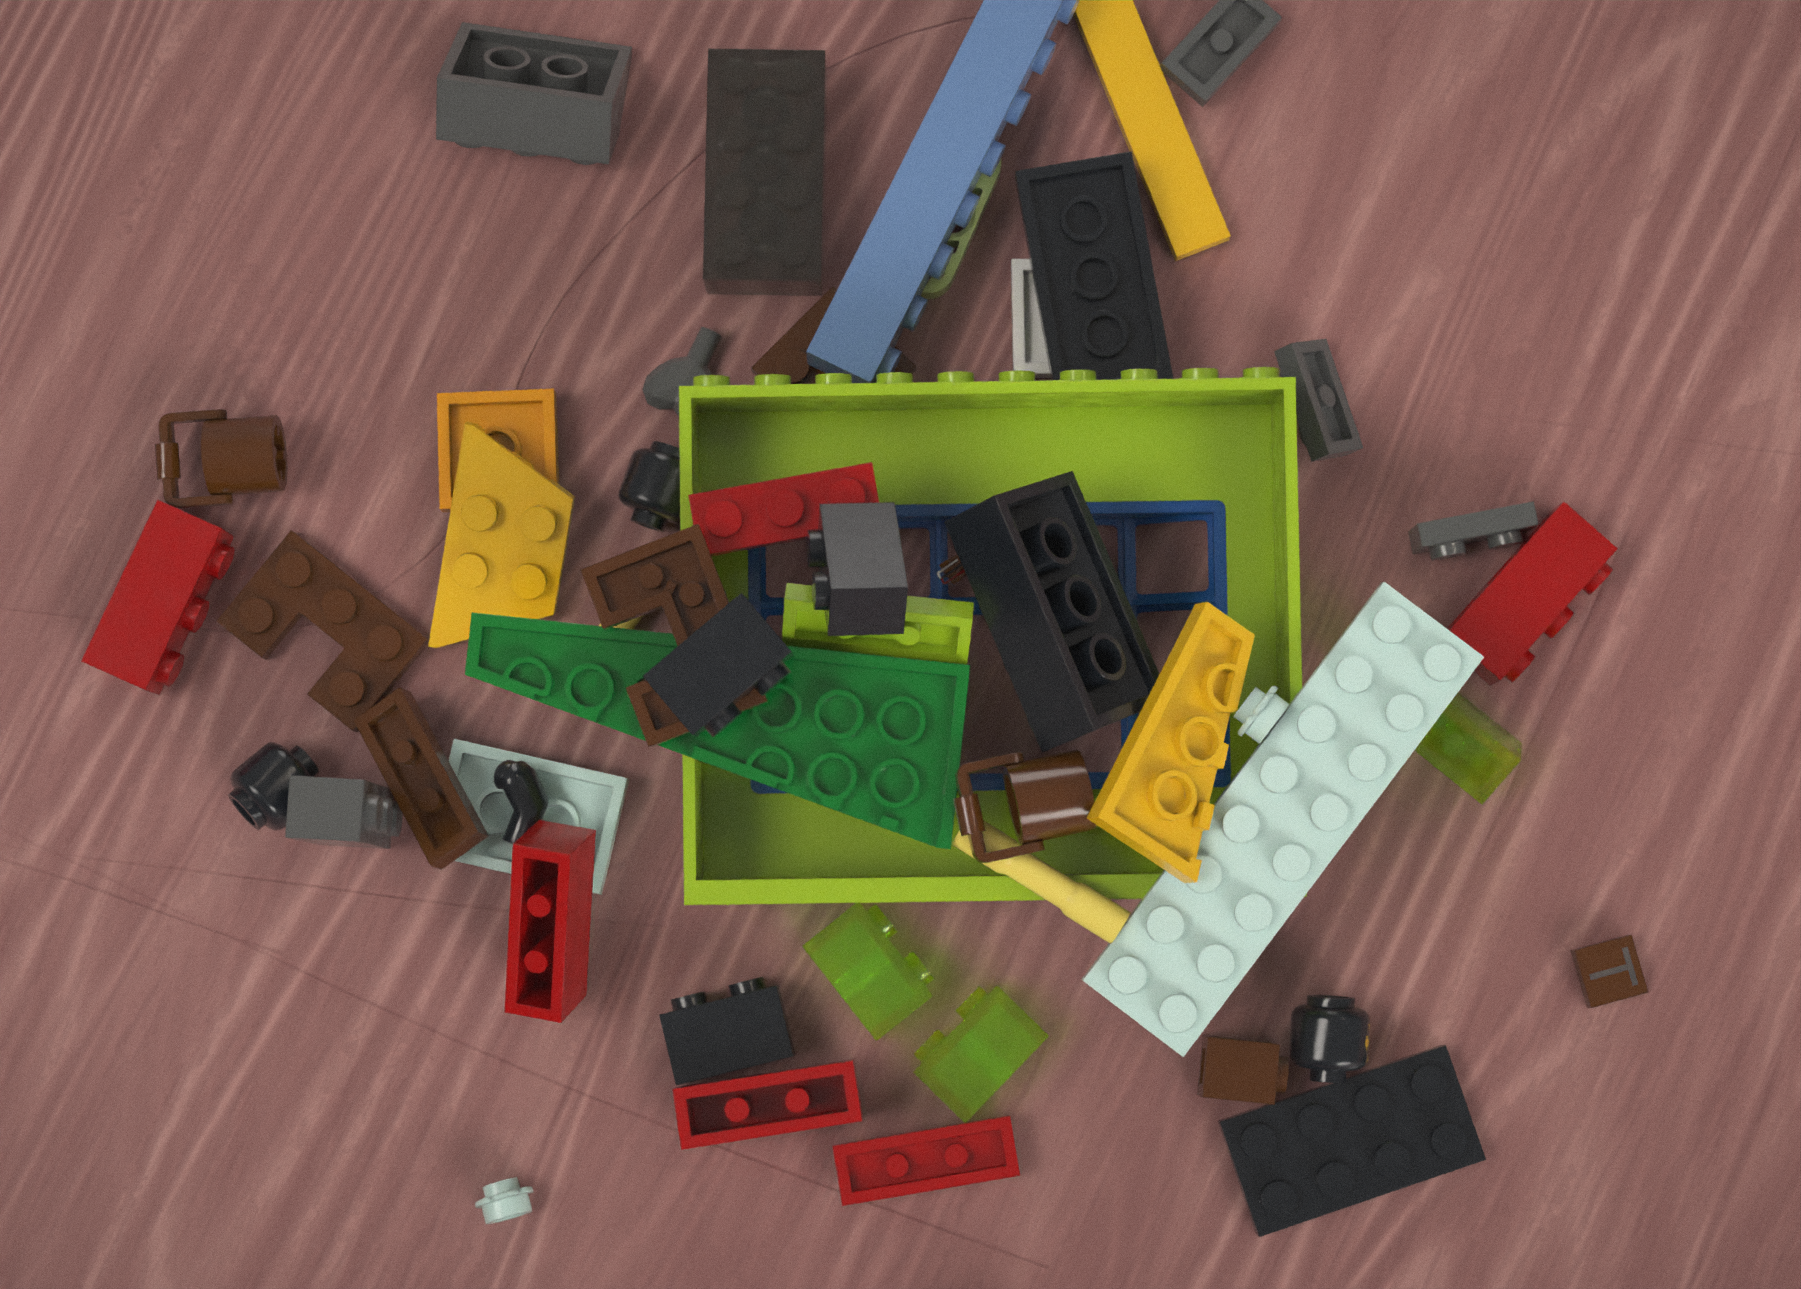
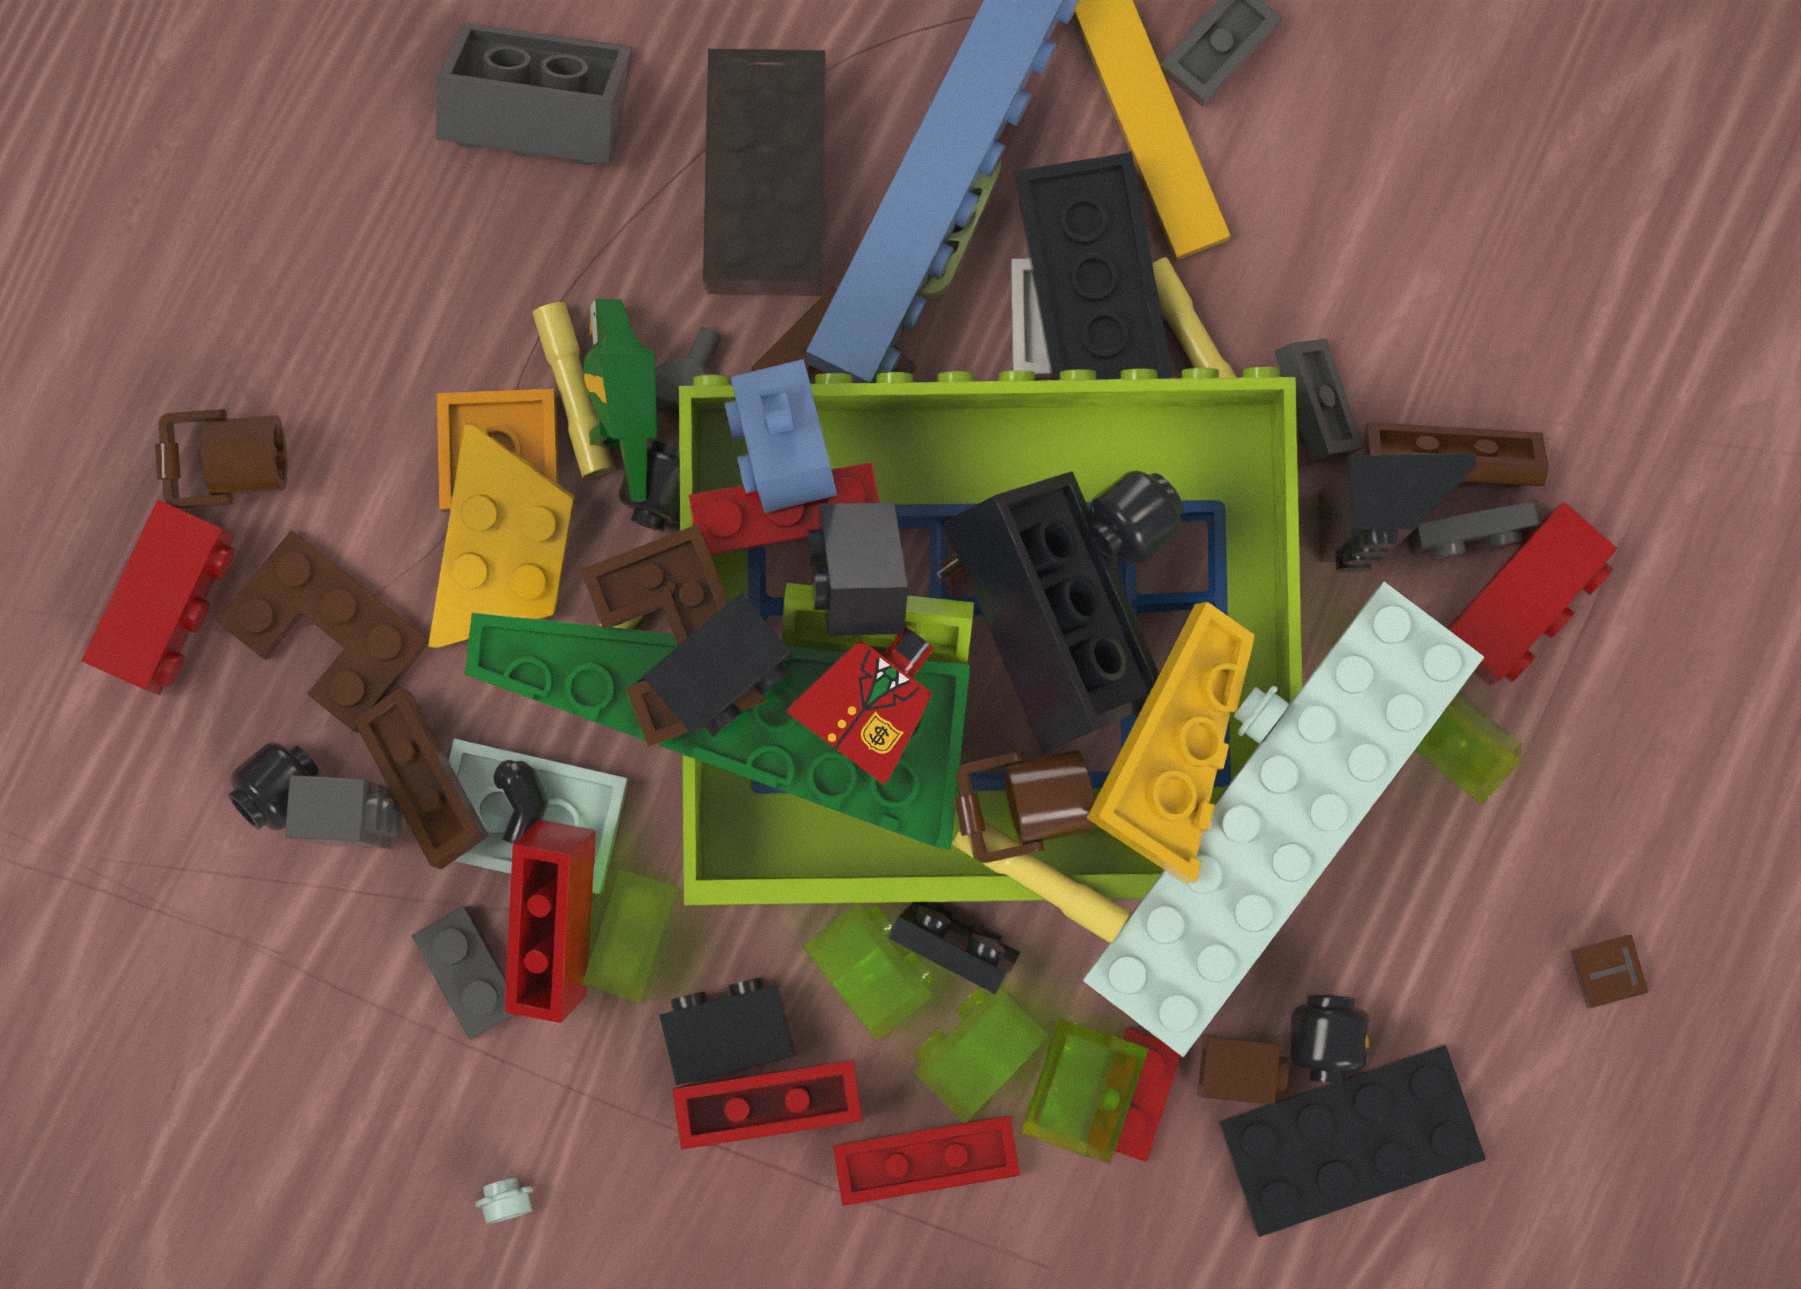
none -> dark grey plate [411,906,515,1039]
none -> light yellow piece [532,302,616,479]
none -> clear neon green brick [582,869,682,1003]
none -> green animal [583,299,657,502]
none -> medium blue brick [724,359,837,513]
none -> red torso [787,626,935,786]
none -> black plate [887,902,1021,994]
none -> clear neon green brick [1021,1018,1149,1163]
none -> black head [1089,470,1183,563]
none -> red plate [1089,1028,1181,1162]
none -> light yellow piece [1152,257,1237,378]
none -> black slope [1318,453,1476,572]
none -> reddish brown plate [1364,422,1549,487]

